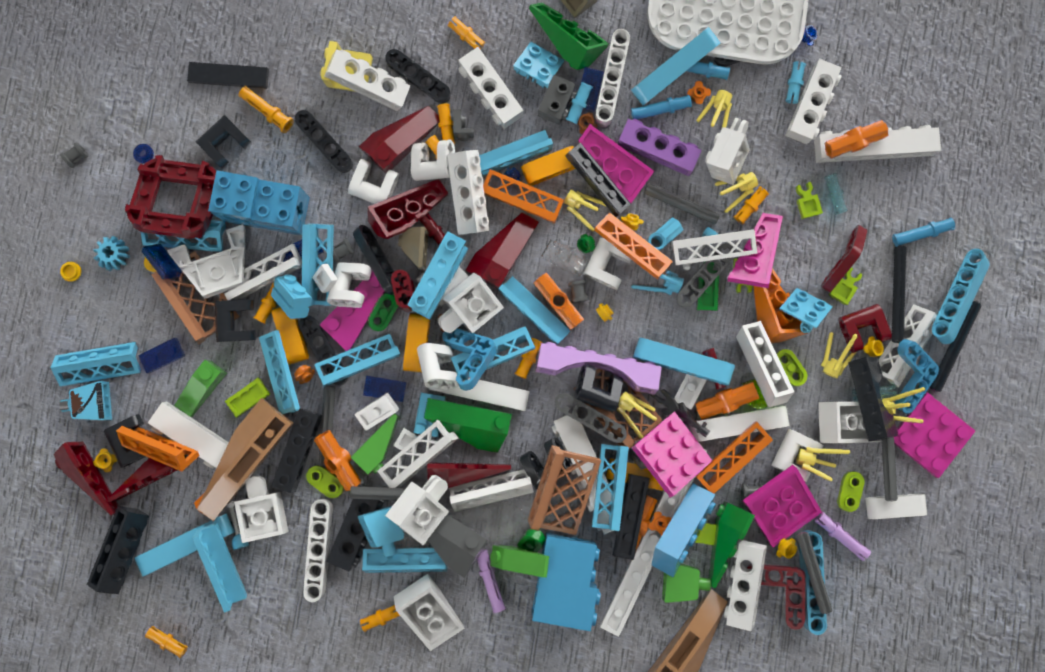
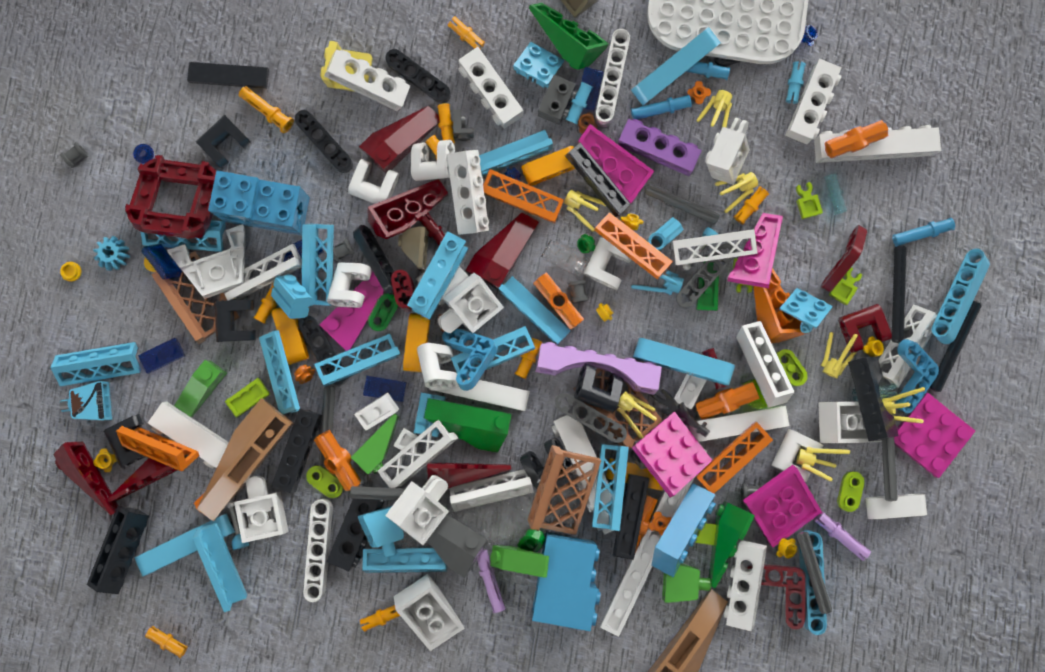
white plate [312,264,338,293] -> none

